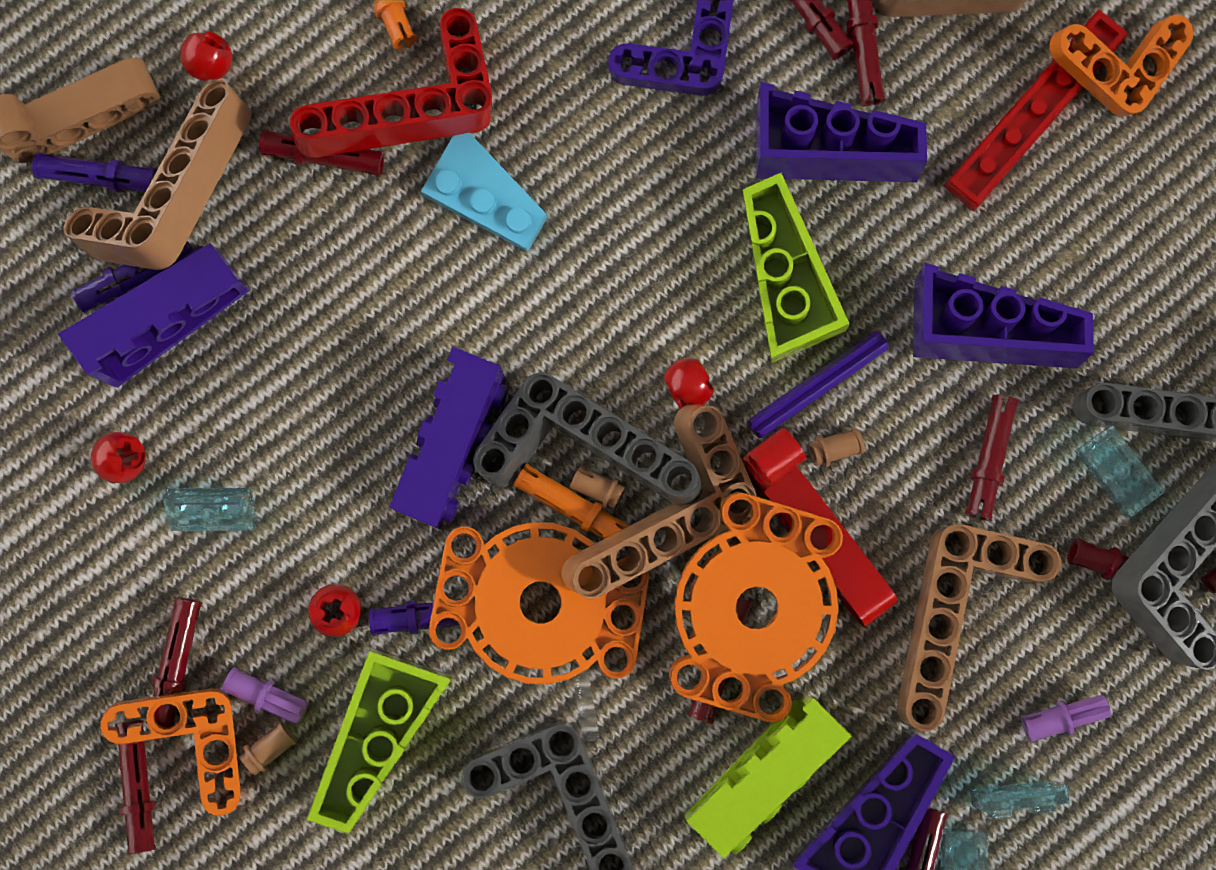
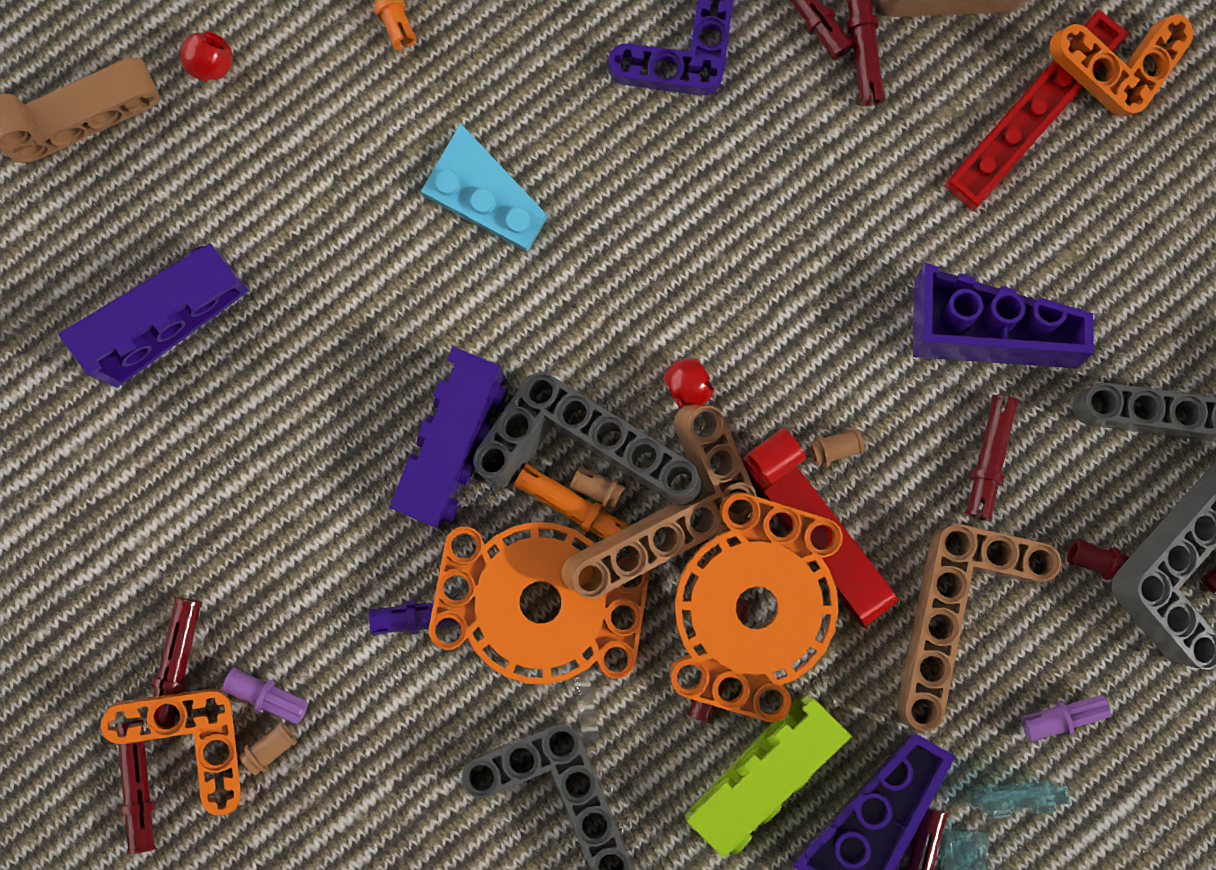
dark purple pin [32,153,158,193] -> none
medium nougat beam [64,80,252,270] -> none
dark purple pin [71,240,193,313] -> none
red piece [90,432,146,484] -> none
clear light blue plate [163,488,257,531] -> none
dark red pin [259,129,385,177] -> none
red beam [290,8,492,157] -> none
lime wedge [307,648,452,834] -> none
red piece [308,584,362,638] -> none
lime wedge [743,173,849,364] -> none
dark purple axle [747,331,889,438] -> none
dark purple wedge [755,82,927,183] -> none
clear light blue plate [1075,425,1164,518] -> none

